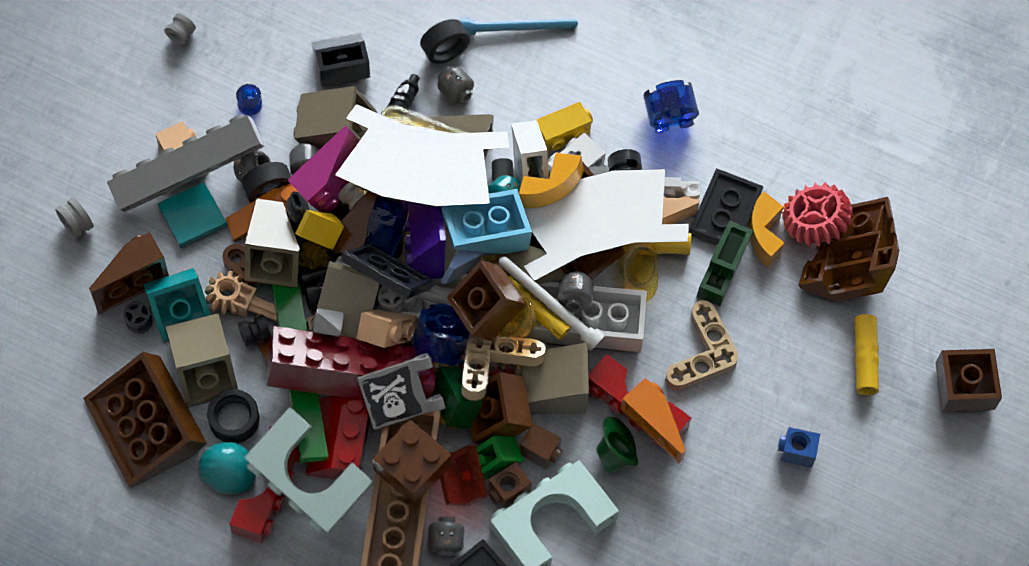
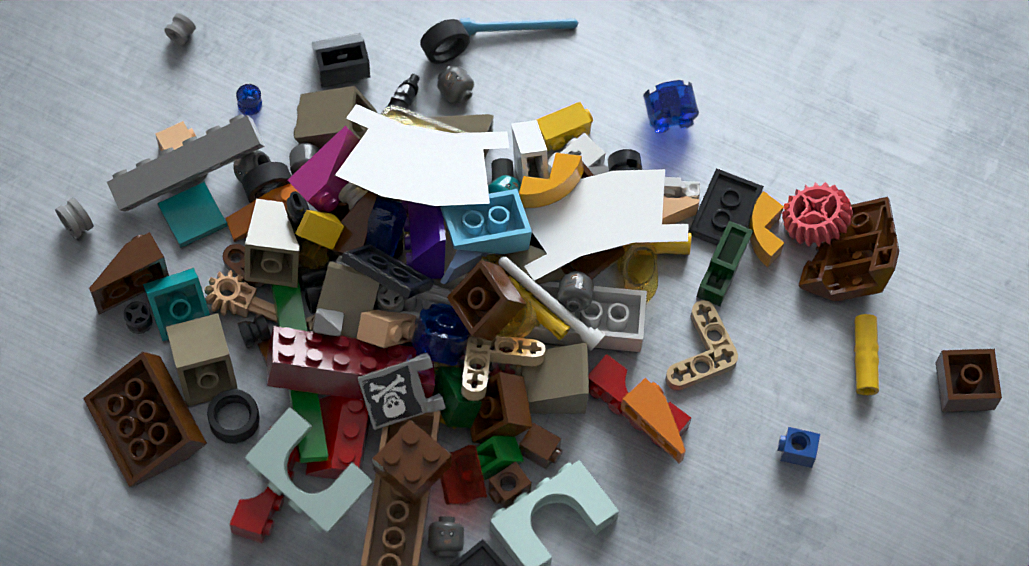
teal piece [198,442,256,495] -> none
dark green piece [596,416,638,474] -> none

